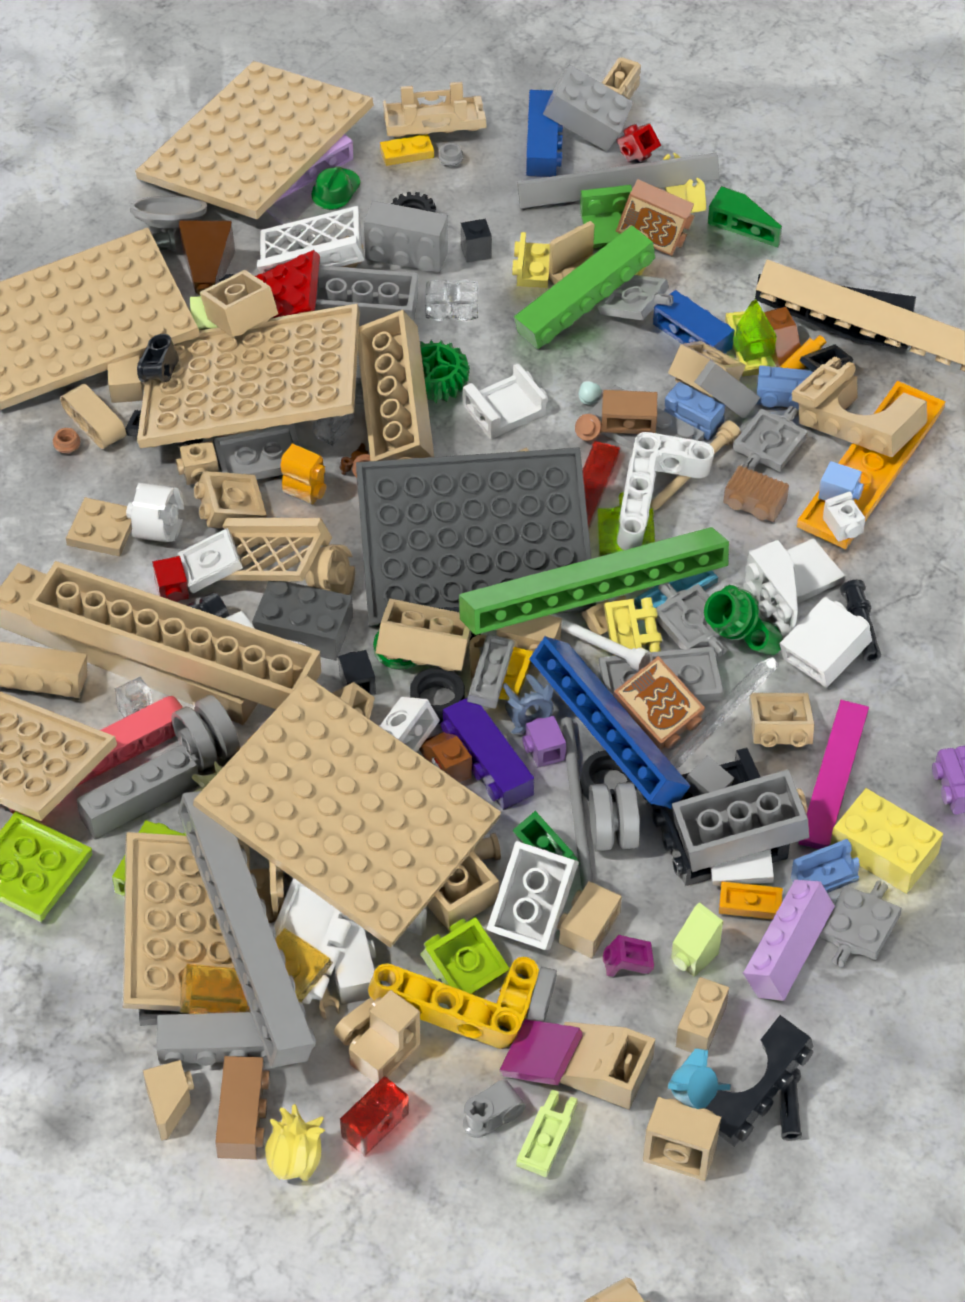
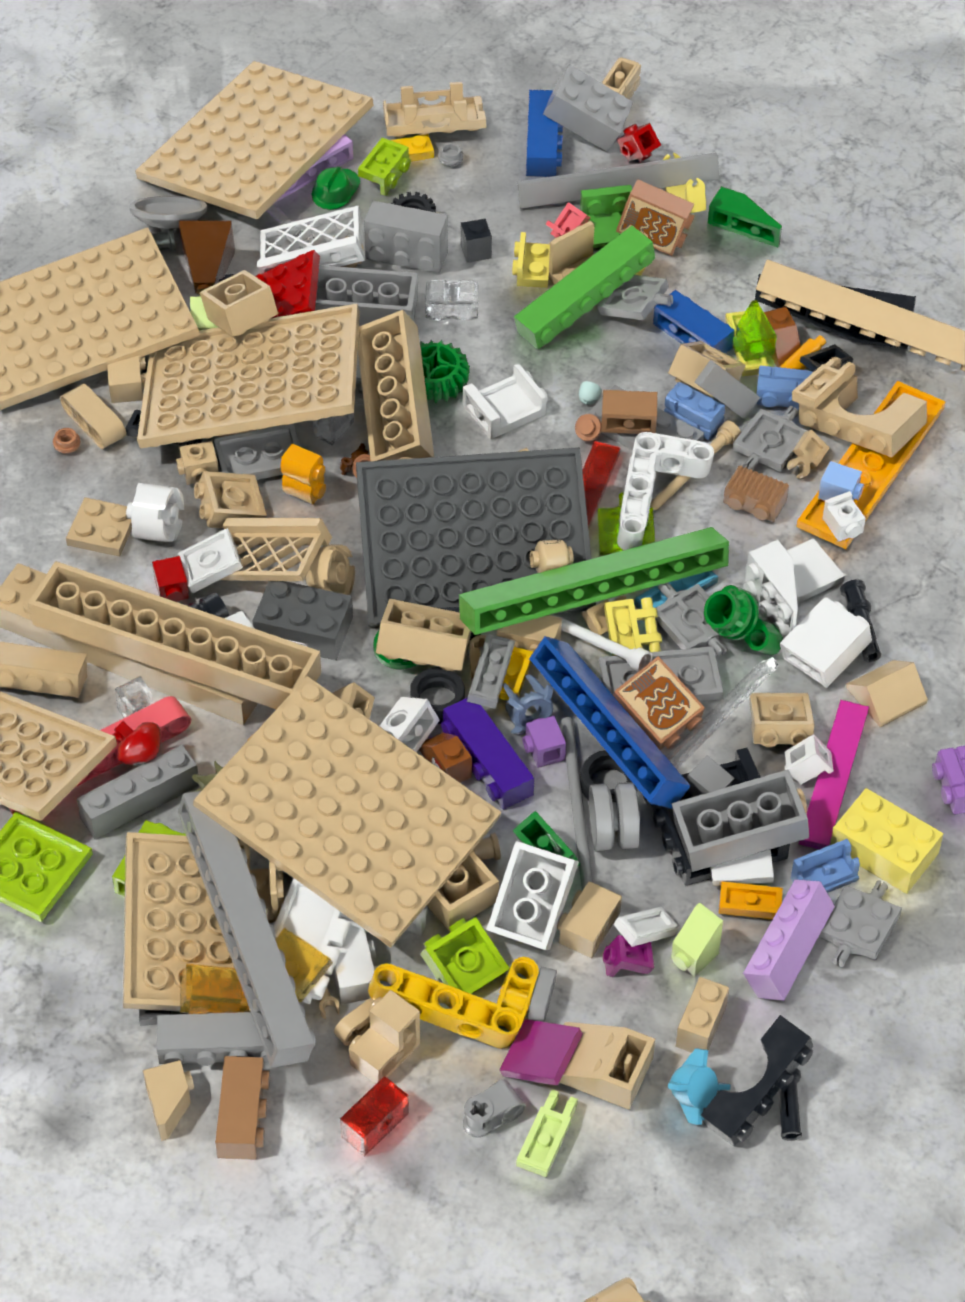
black piece [137,334,179,382] -> none
light grey wheel [171,695,240,771] -> none
light yellow hair [265,1104,325,1181] -> none
black brick [338,650,376,695] -> none
tan brick [643,1097,721,1181] -> none
none -> red piece [112,721,161,765]
none -> lime bracket [358,137,411,196]
none -> tan head [530,540,573,573]
none -> coral bracket [546,202,591,237]
none -> white tile [614,907,679,947]
none -> white brick [784,734,834,785]
none -> tan plate [787,429,830,479]
none -> tan slope [846,660,928,727]

